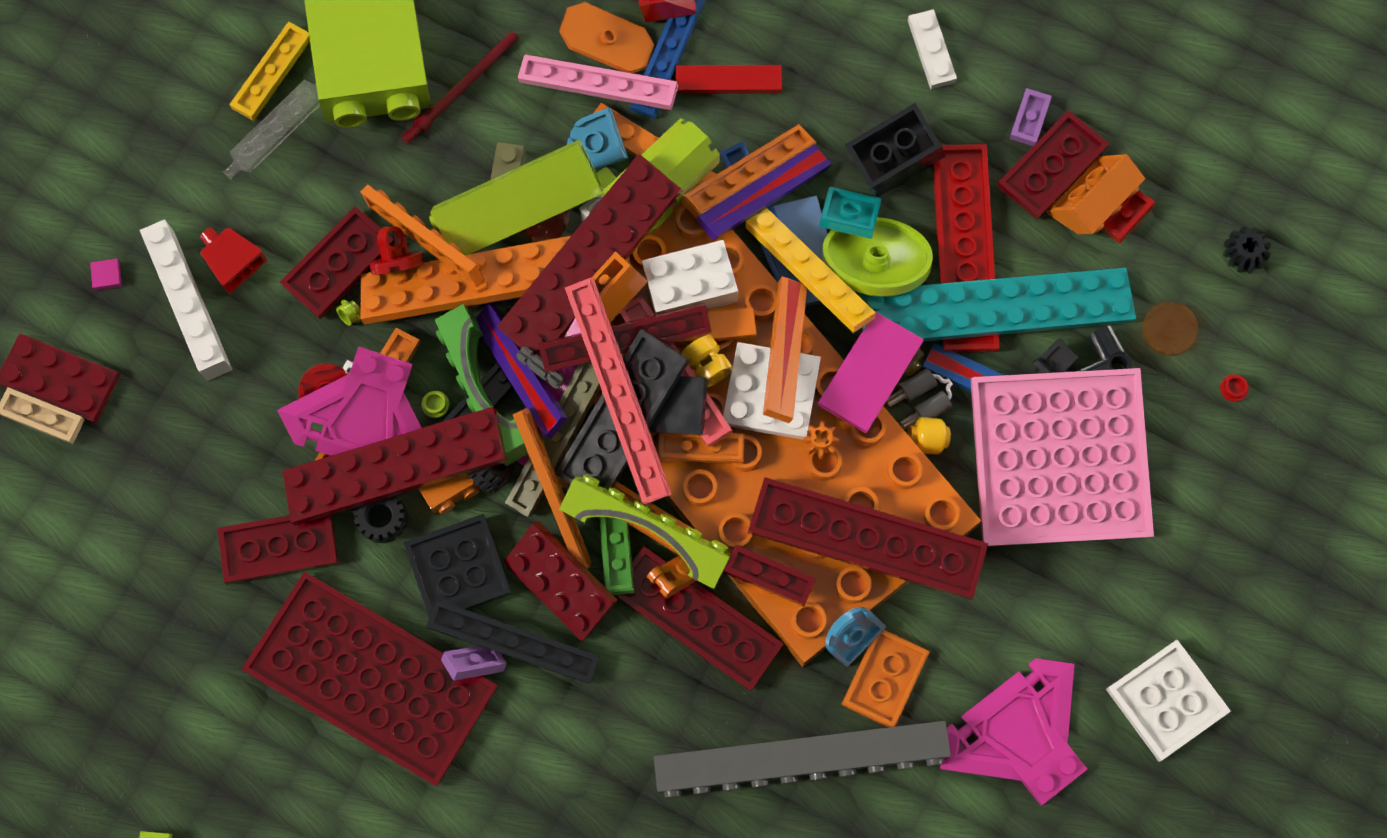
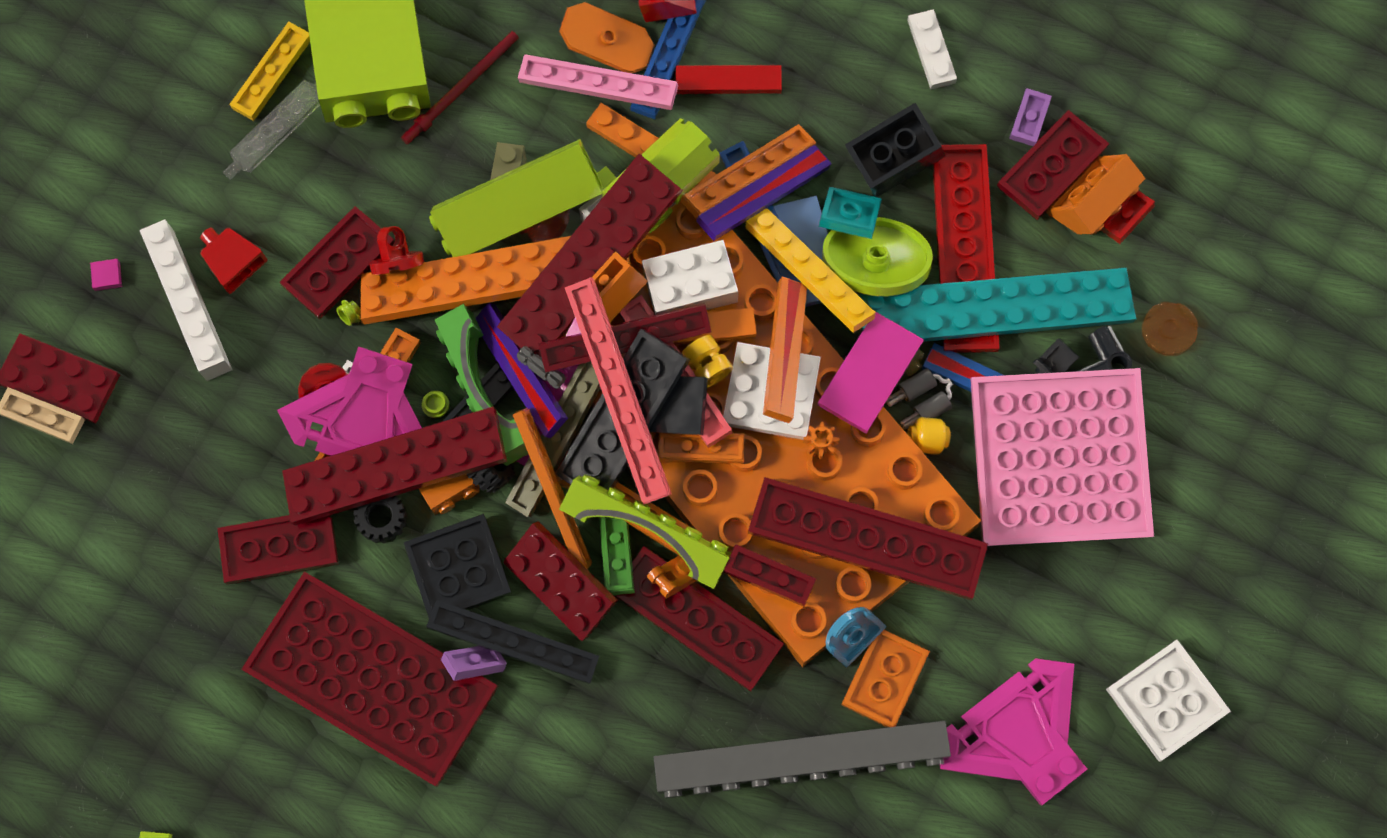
orange plate [360,185,484,287] -> none
dark azure tile [567,107,628,170] -> none
red plate [1220,374,1249,402] -> none
black gear [1223,226,1271,274] -> none

